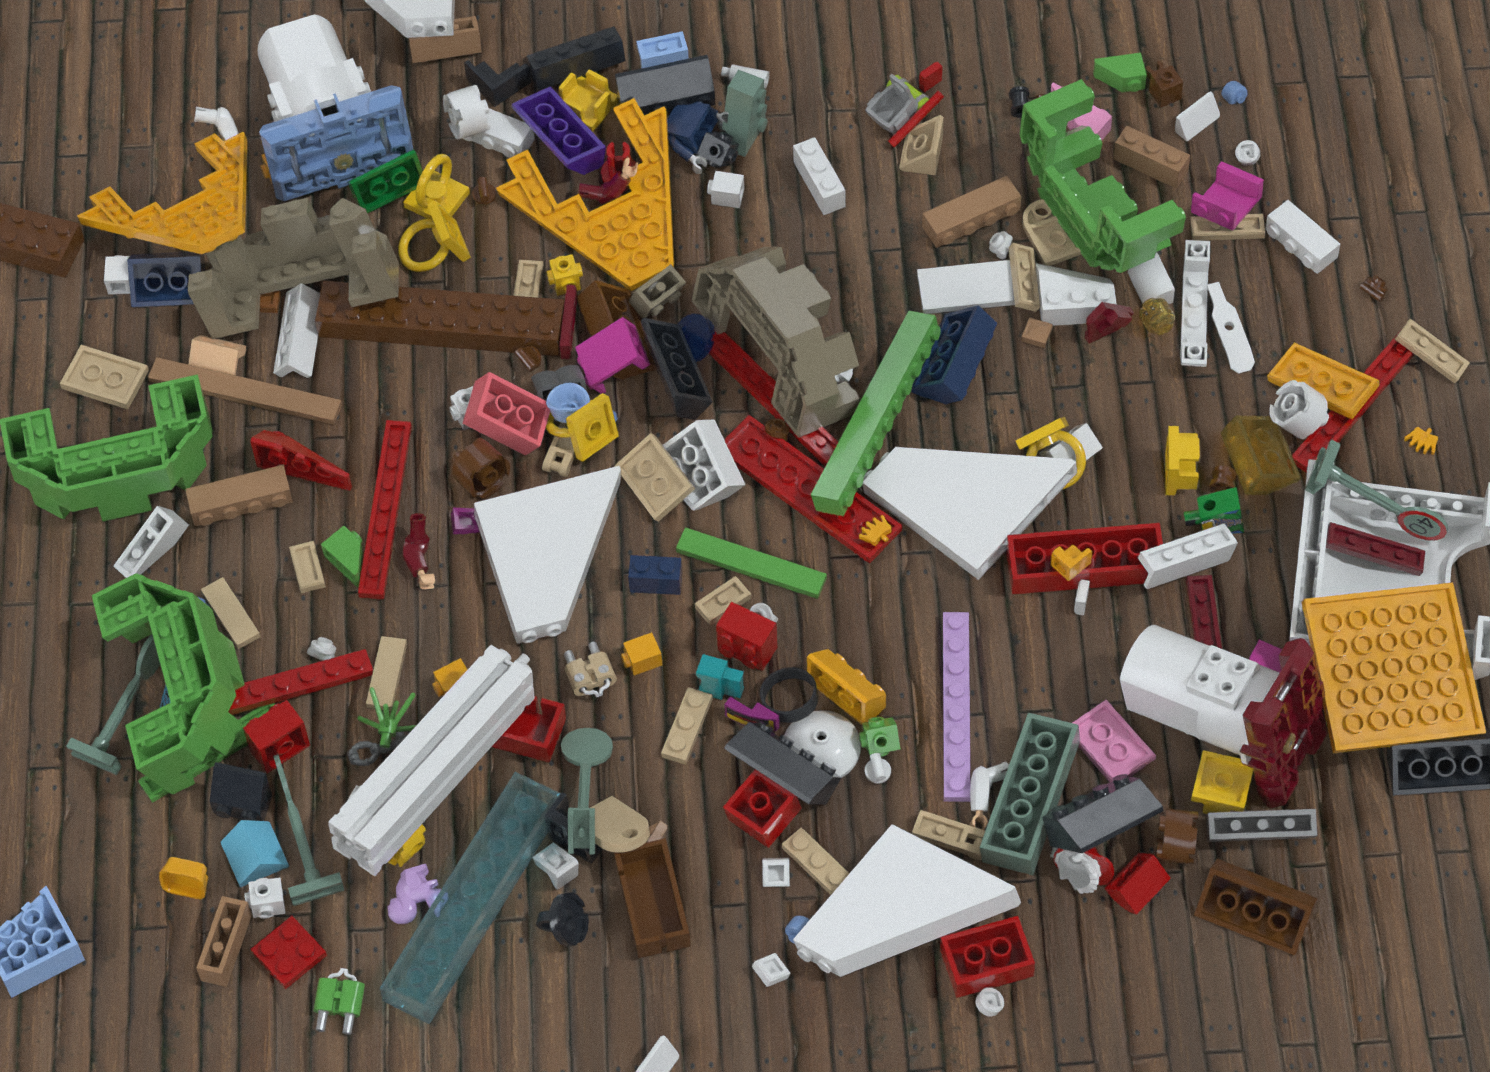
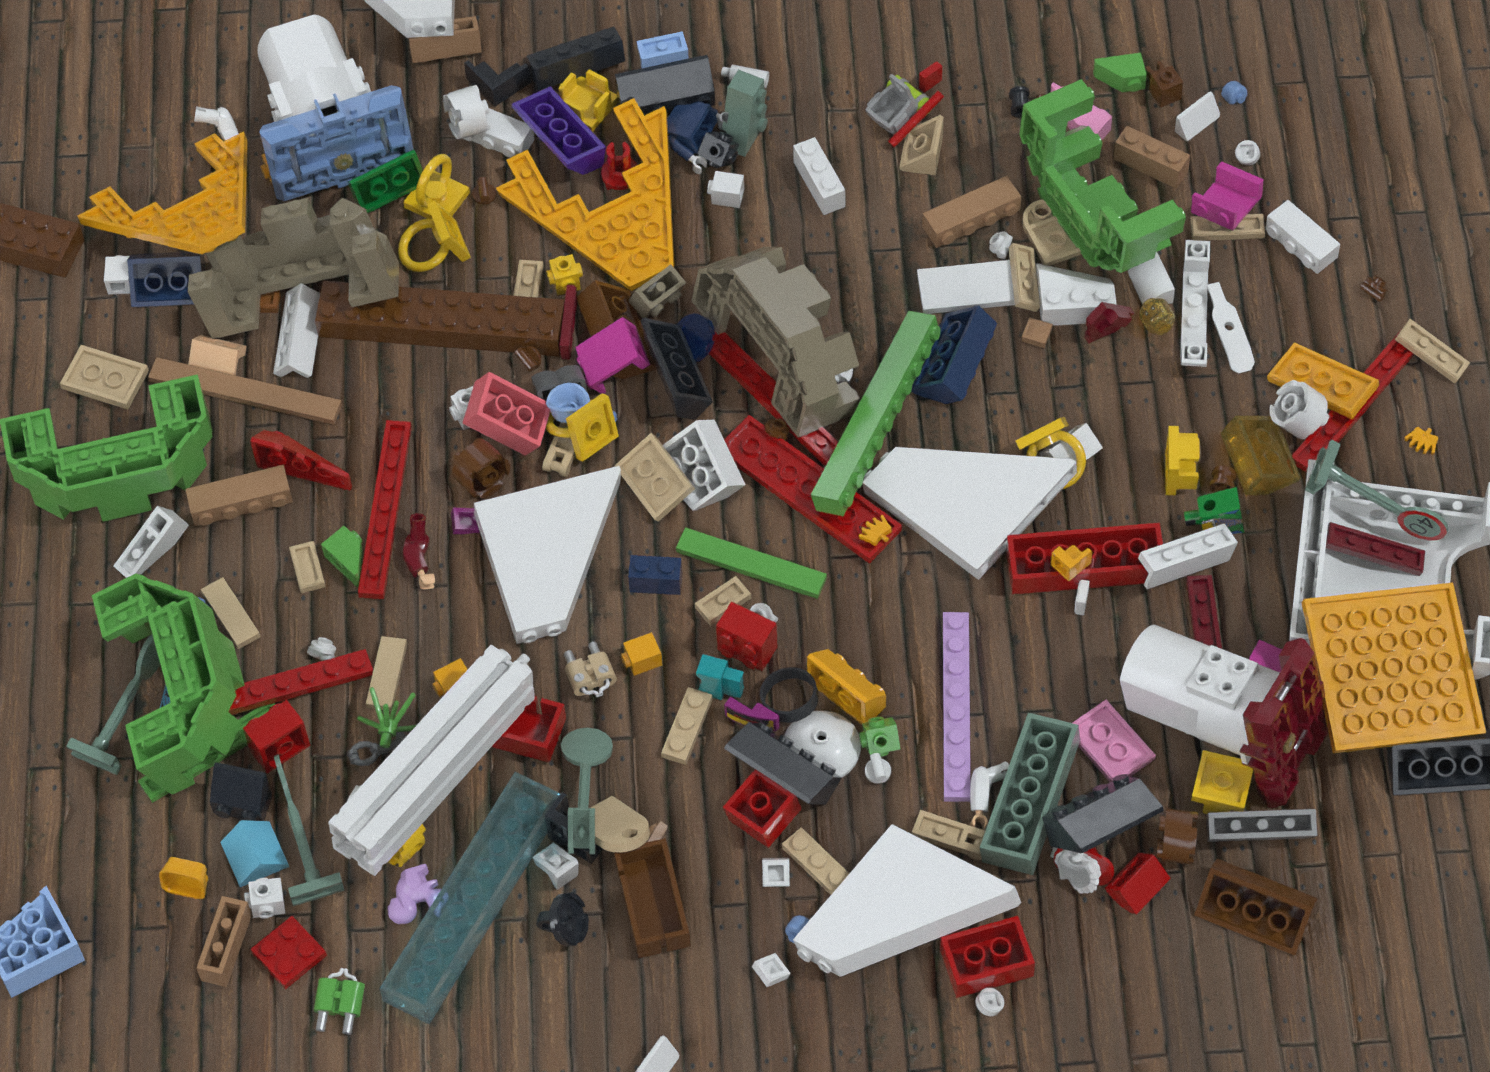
dark red arm [578,158,638,205] -> none

